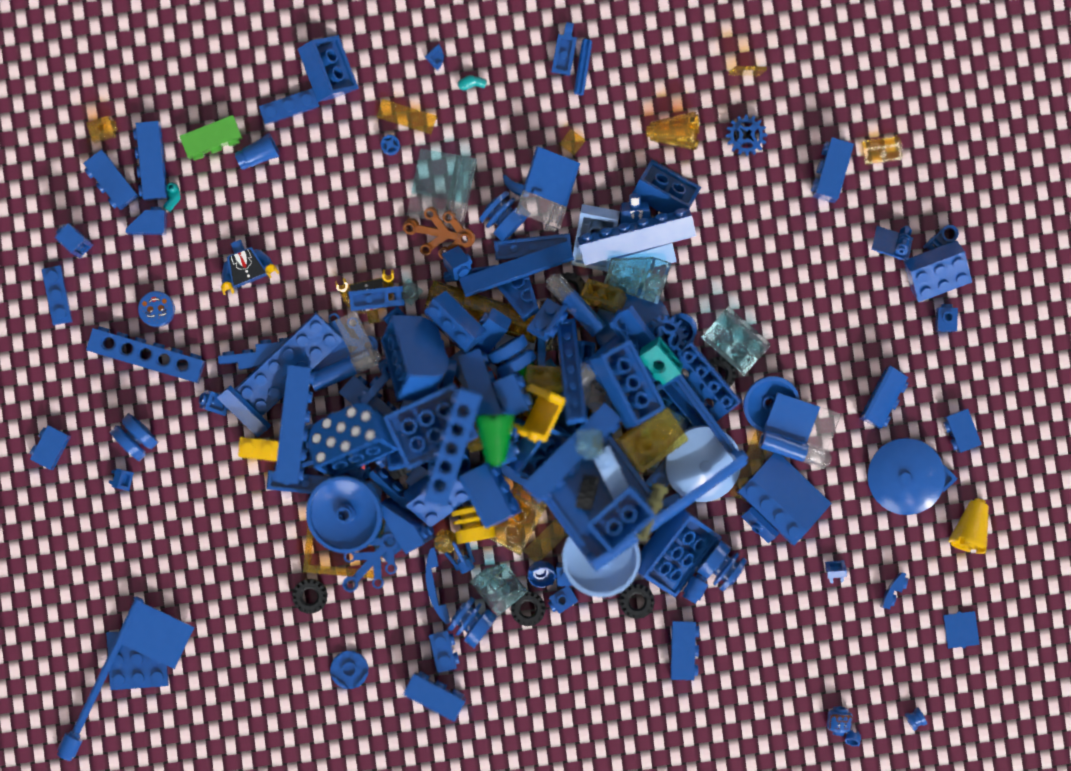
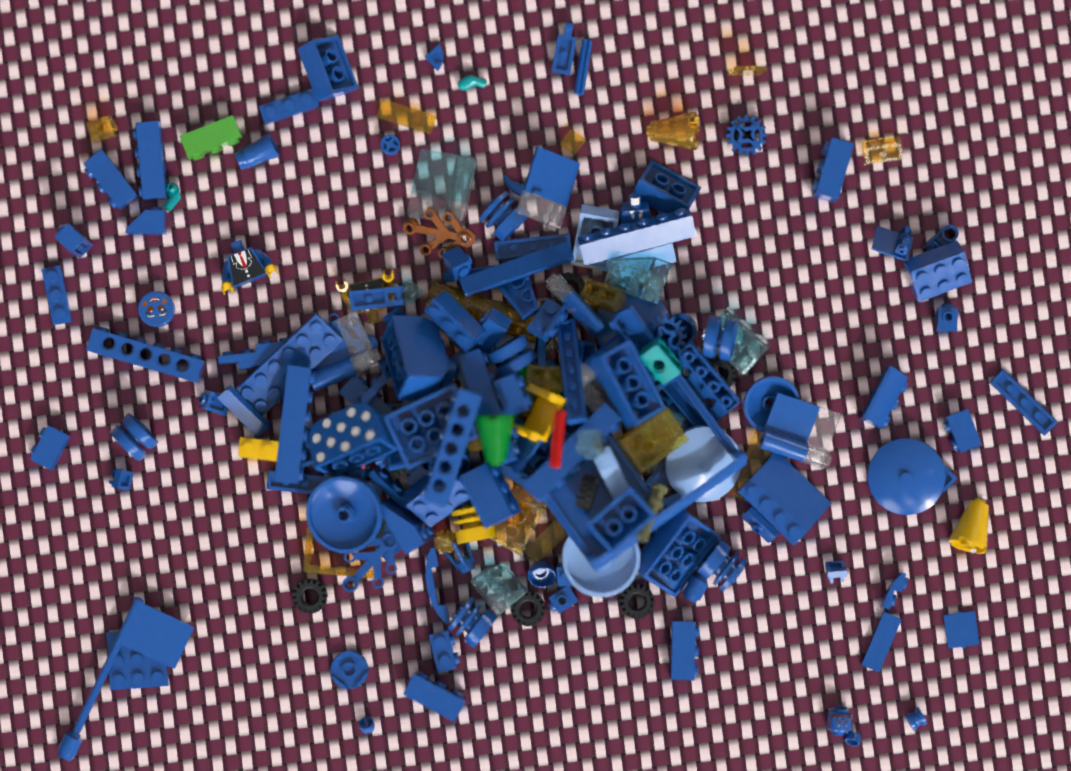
none -> blue hinge [359,717,375,734]
none -> red axle [549,410,566,468]
none -> blue wheel [703,315,738,361]
none -> blue tile [861,611,902,672]
none -> blue tile [989,369,1058,436]

